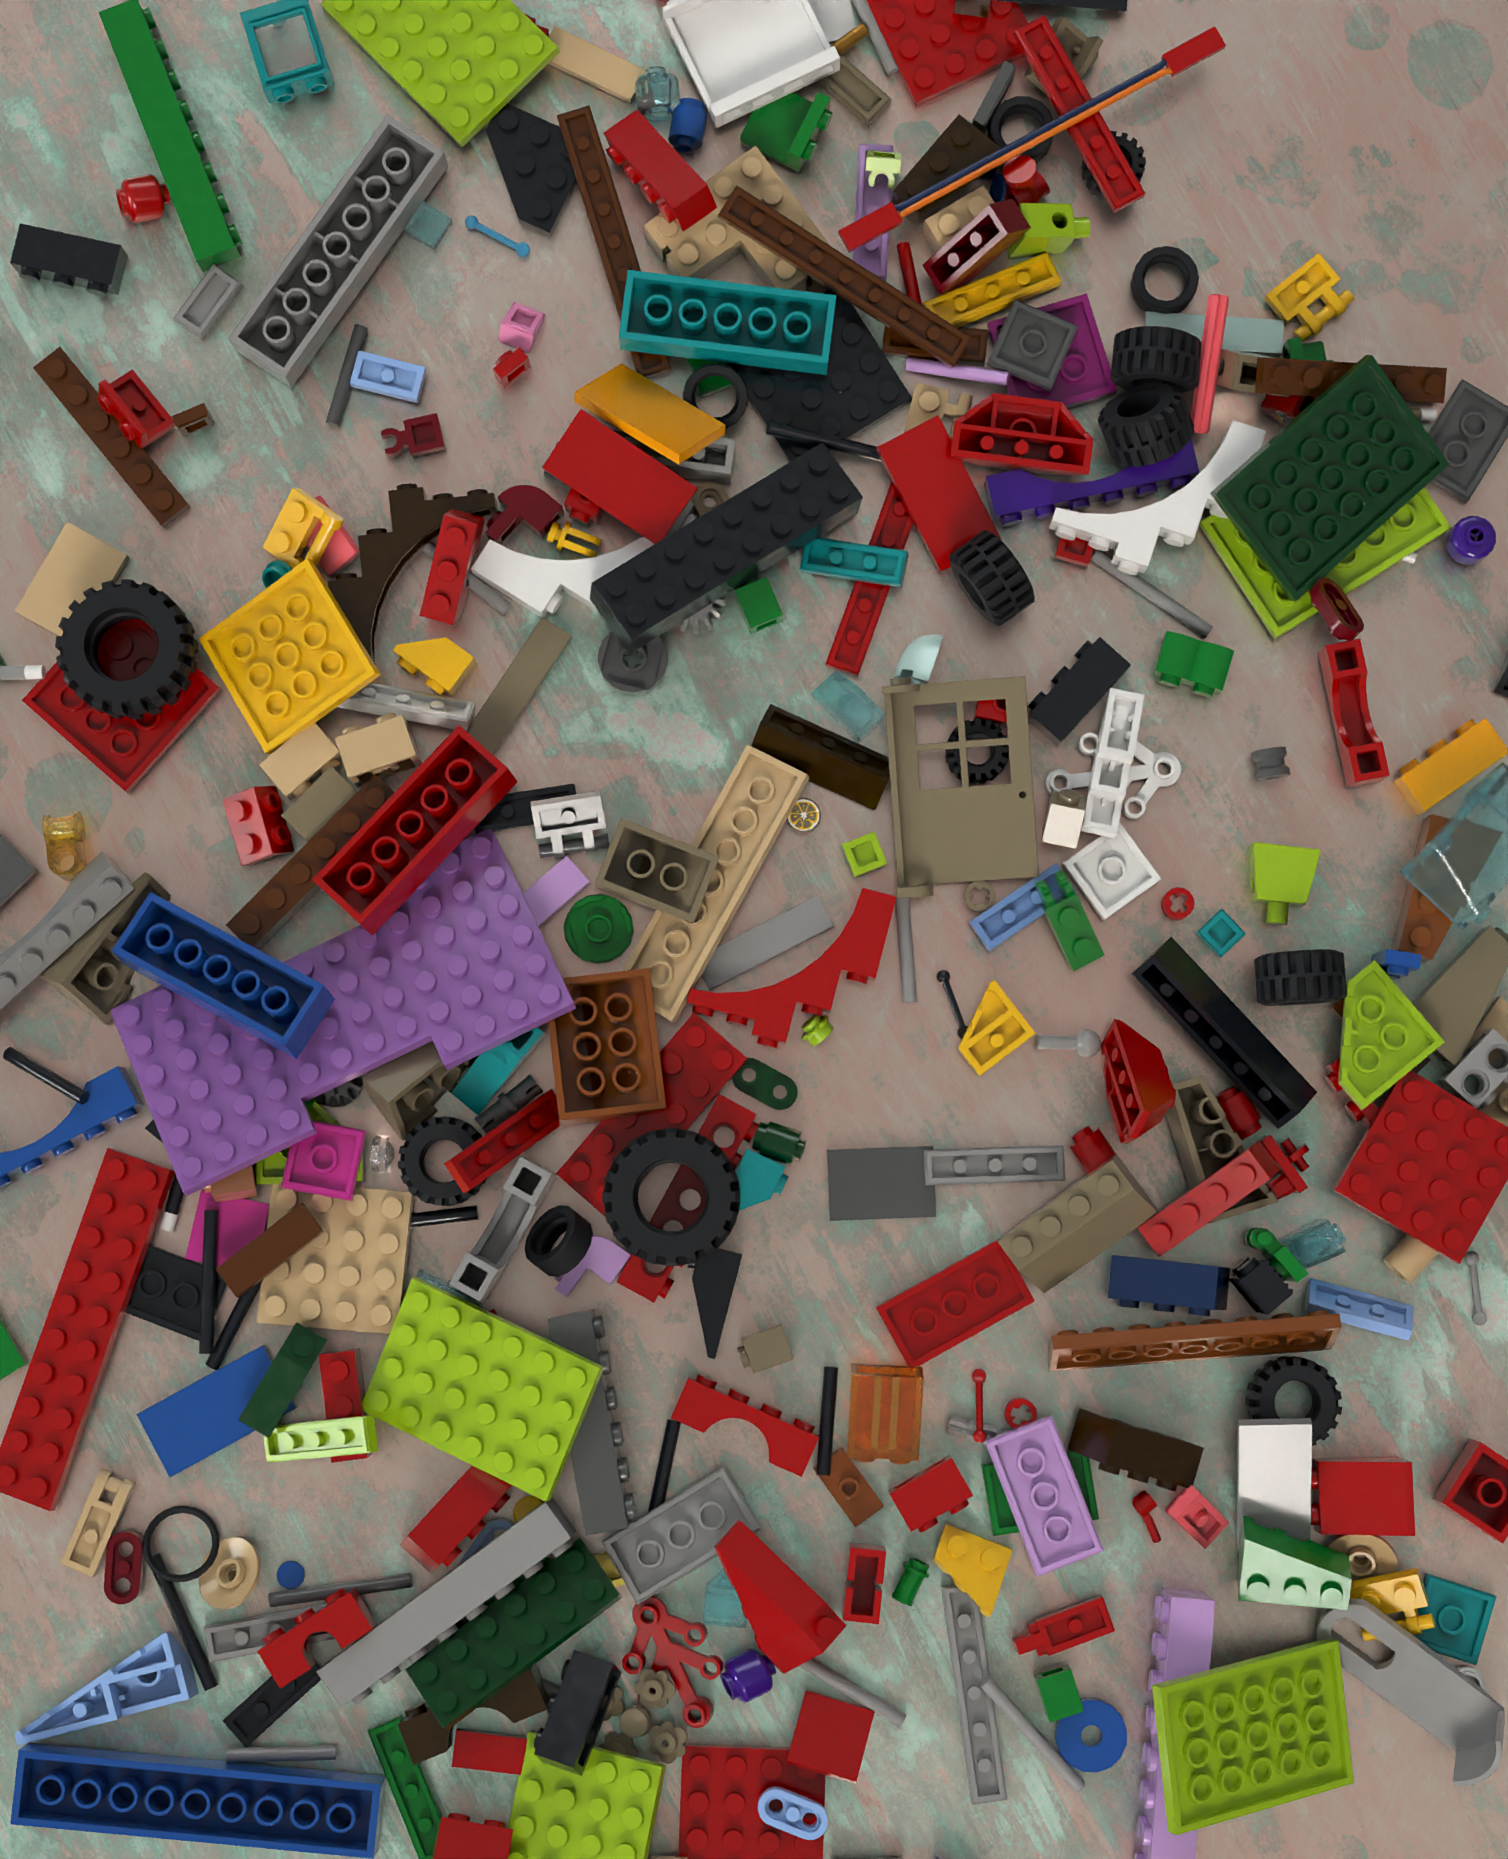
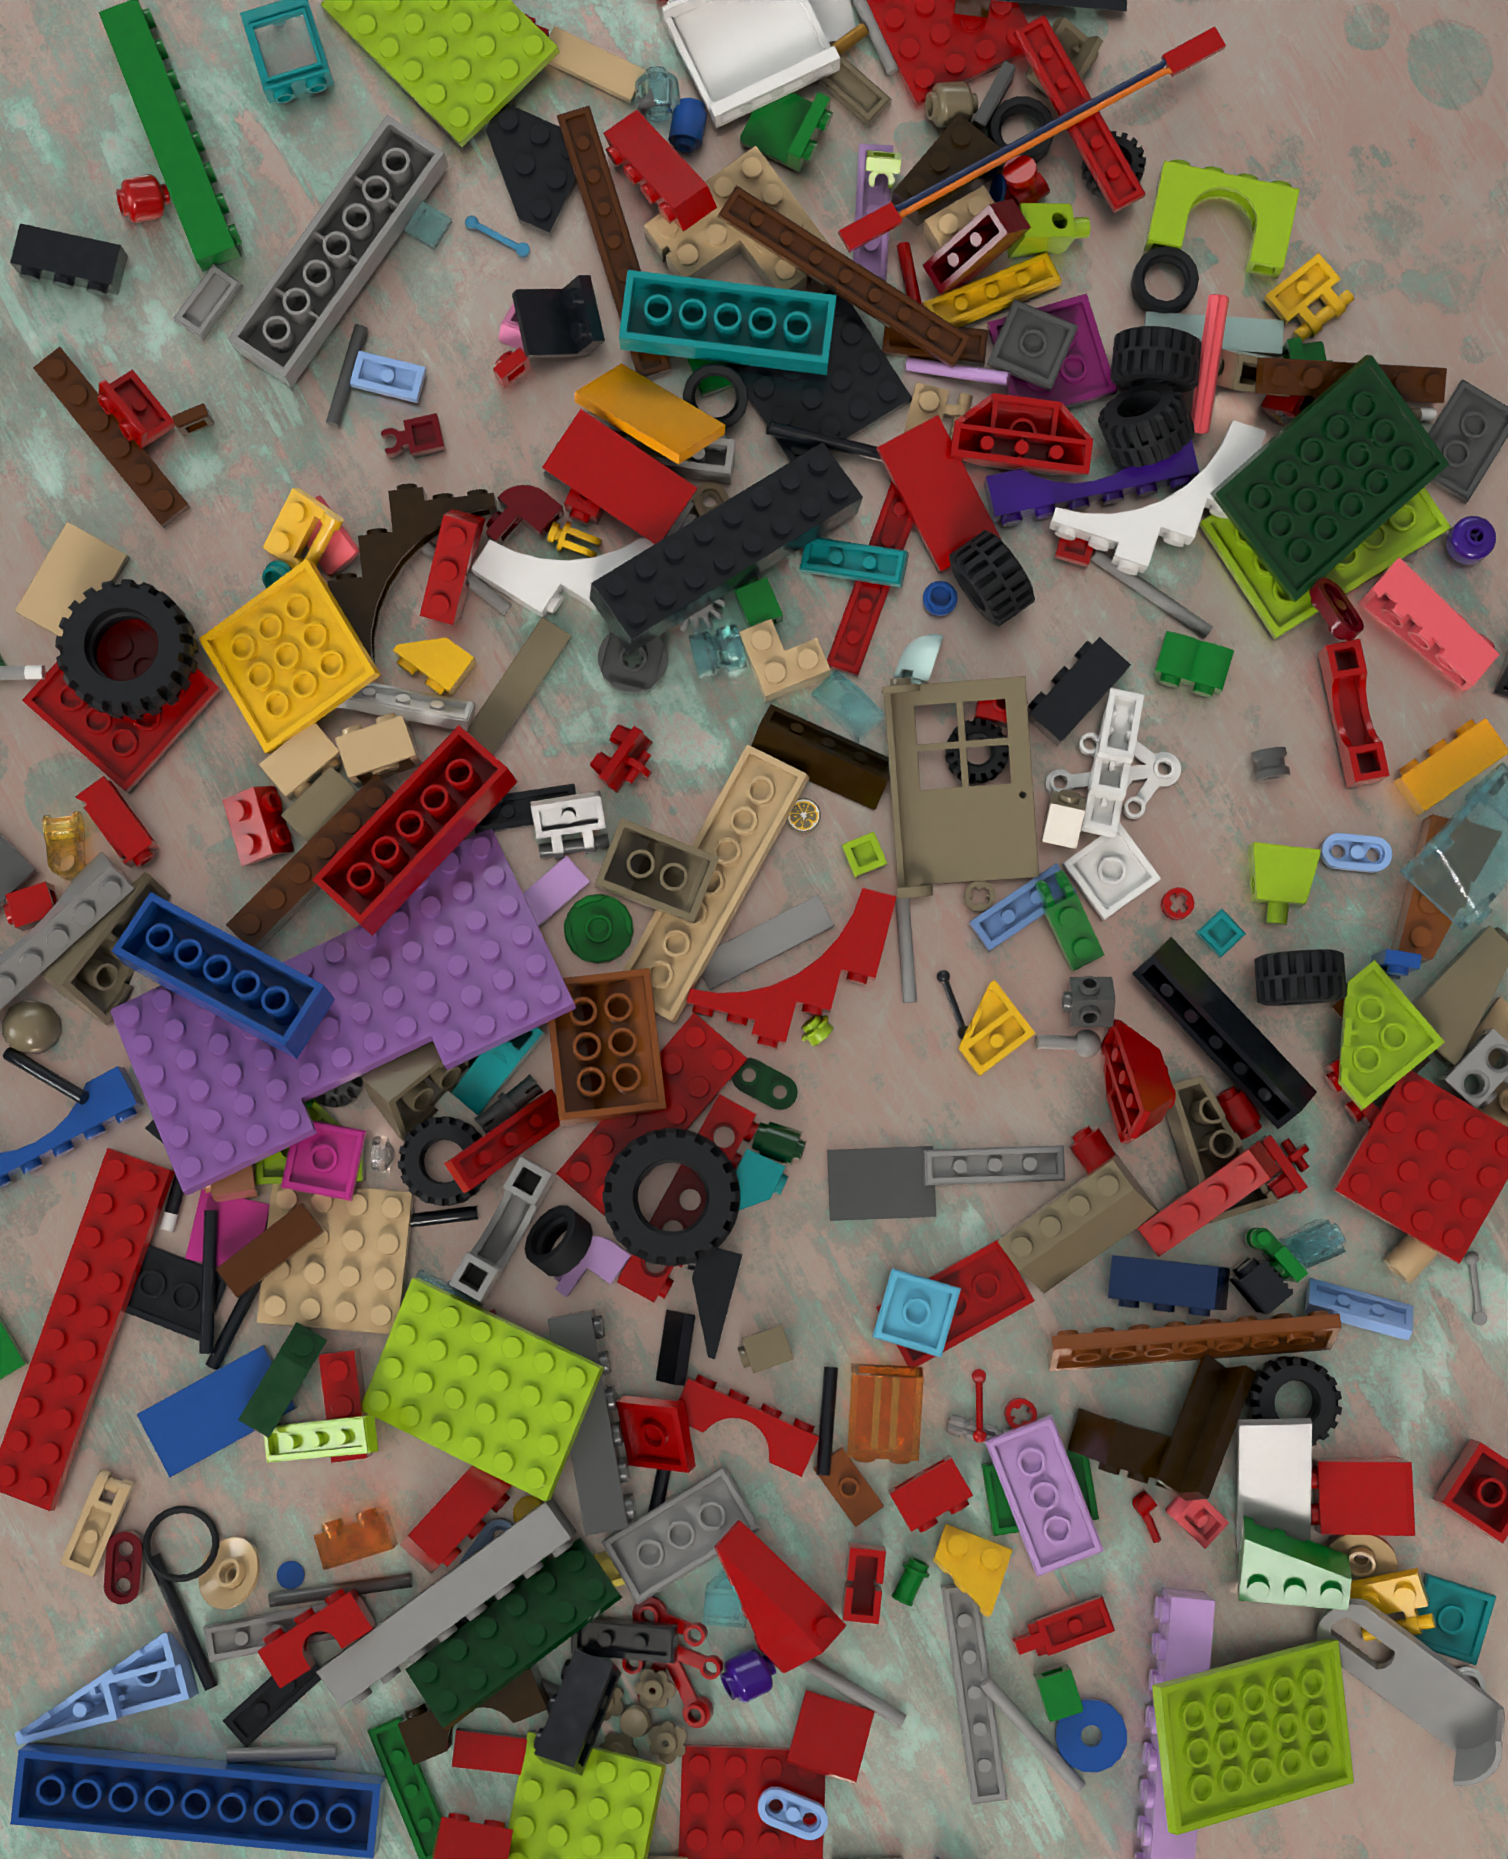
none -> dark tan hair [2,1000,61,1054]
none -> red brick [4,881,58,931]
none -> red window [75,776,160,868]
none -> clear orange brick [313,1507,398,1570]
none -> black bracket [512,275,605,358]
none -> black tile [571,1617,678,1663]
none -> red hips [590,725,653,793]
none -> red plate [616,1395,696,1473]
none -> black tile [656,1310,695,1386]
none -> clear light blue wheel [688,624,747,680]
none -> tan brick [739,619,831,703]
none -> medium azure tile [872,1268,961,1357]
none -> blue plate [923,581,958,616]
none -> dark tan head [925,81,978,128]
none -> dark grey brick [1062,976,1116,1027]
none -> lime arch [1144,159,1300,278]
none -> dark brown panel [1155,1354,1256,1501]
none -> light blue plate [1320,833,1392,873]
none -> coral wedge [1358,557,1500,691]

